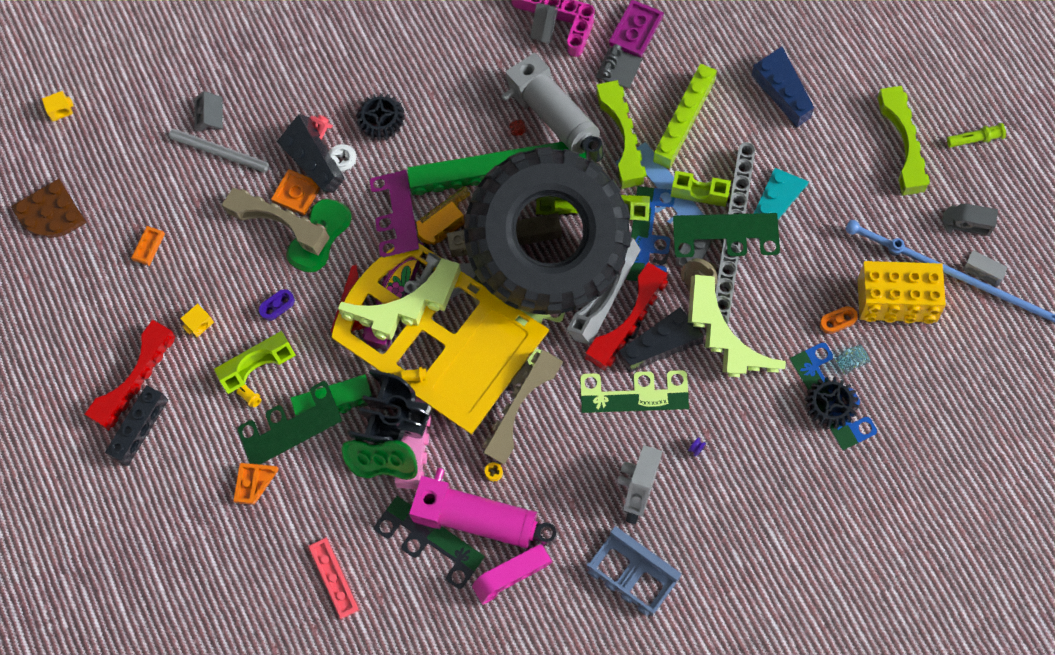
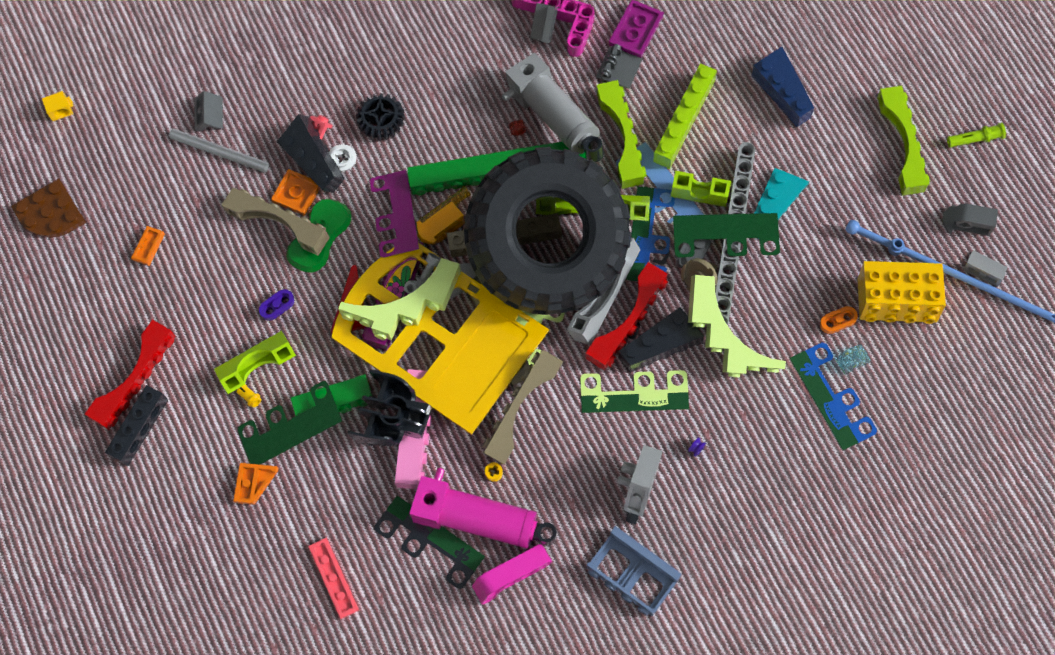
yellow brick [180,304,214,337] -> none
green plate [341,440,418,480] -> none
yellow pin [401,367,427,382] -> none
black gear [804,377,859,429] -> none

